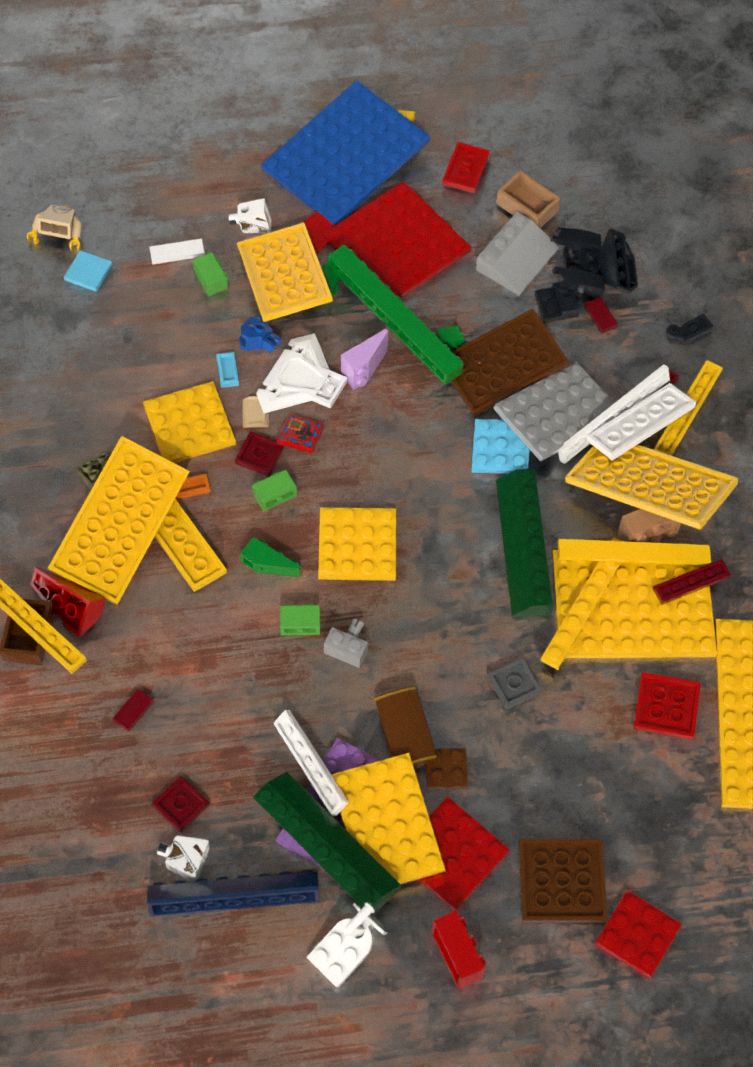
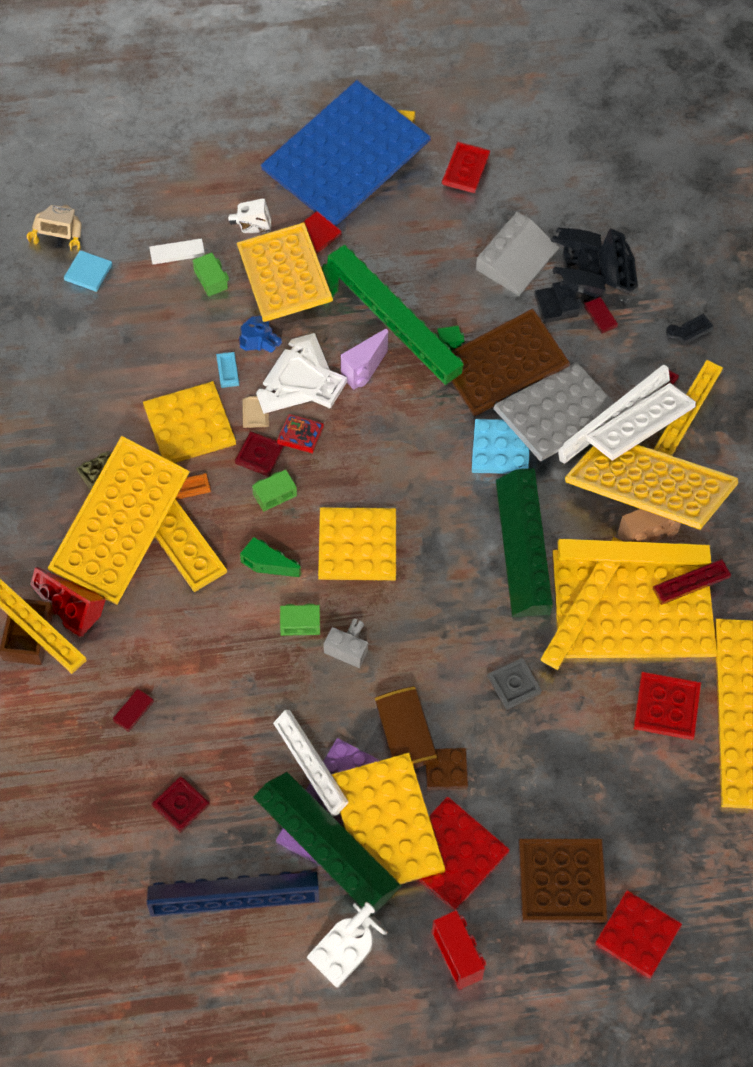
white torso [157,836,210,882] -> none
red plate [323,181,472,299] -> none
medium nougat piece [496,170,561,228] -> none

